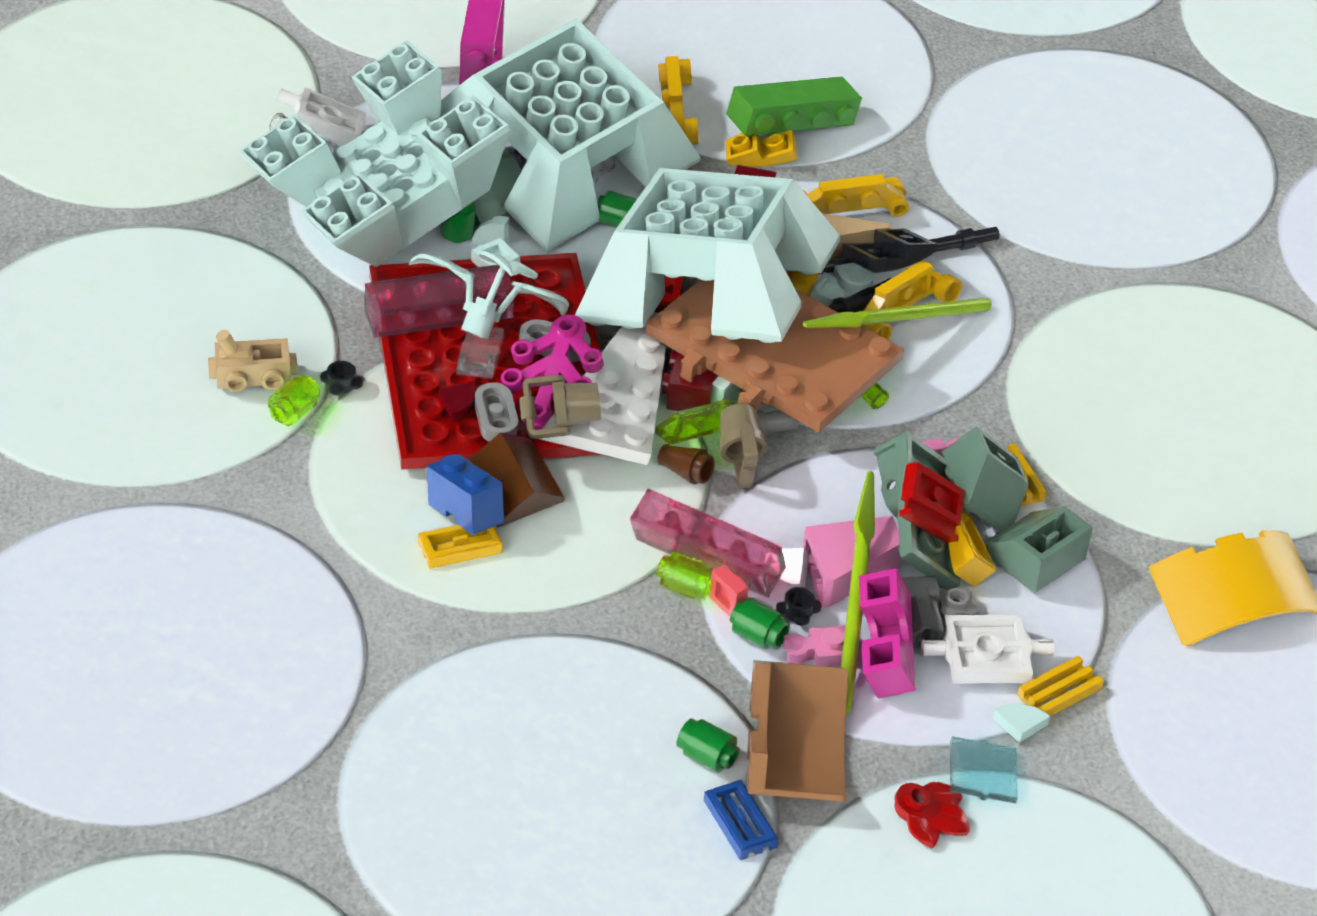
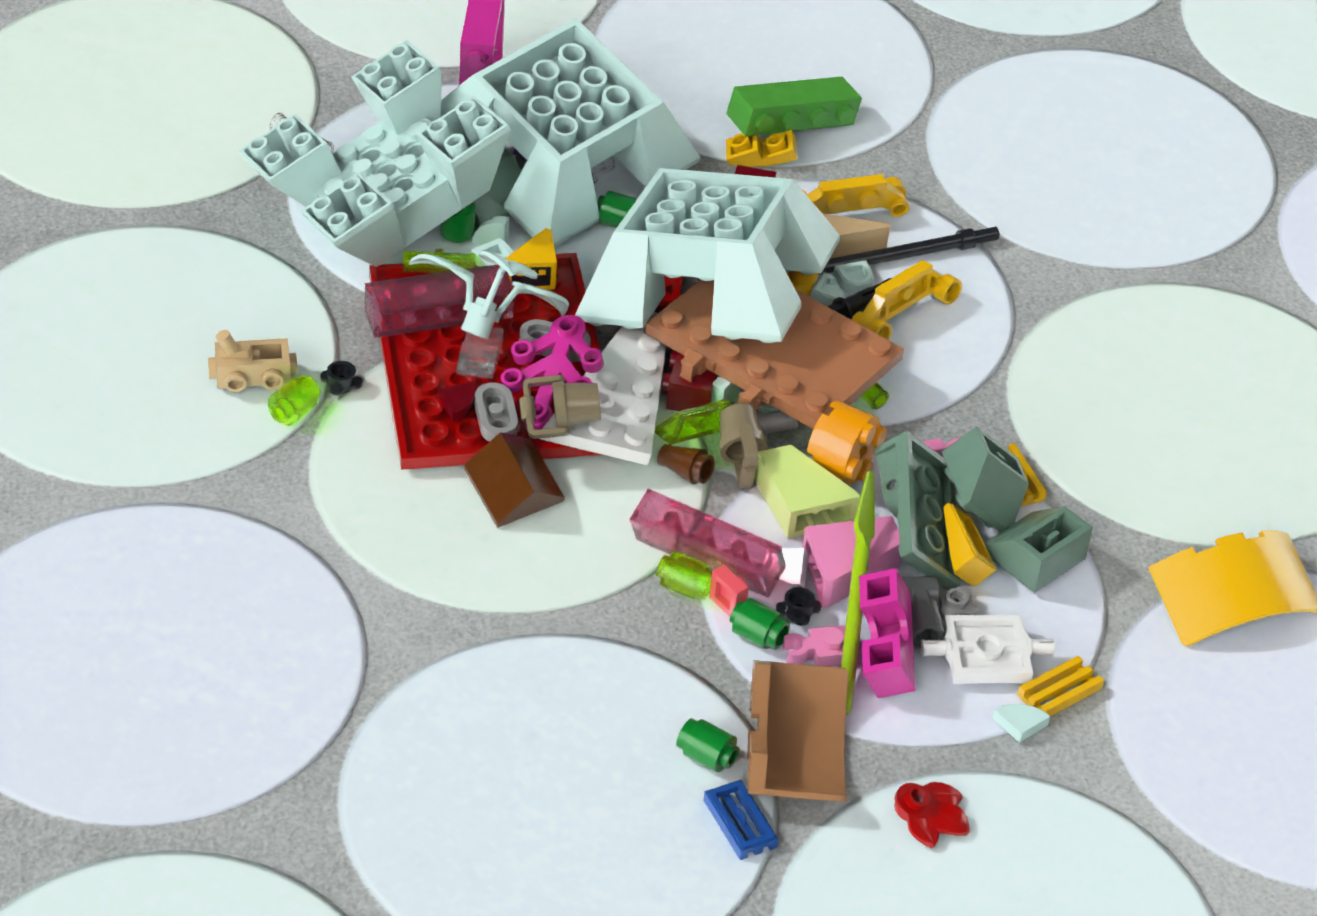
white plate [275,87,371,146] -> none
yellow tile [418,525,503,569] -> none
blue brick [427,454,504,535] -> none
yellow plate [658,56,698,144] -> none
lime piece [803,298,992,328] -> none
black slope [842,228,938,273] -> none
red plate [899,462,965,543] -> none
clear light blue piece [950,736,1018,804] -> none
none -> clear neon green pin [403,249,476,277]
none -> yellow slope [500,228,557,291]
none -> yellowish green slope [754,445,860,539]
none -> light orange brick [807,400,887,485]

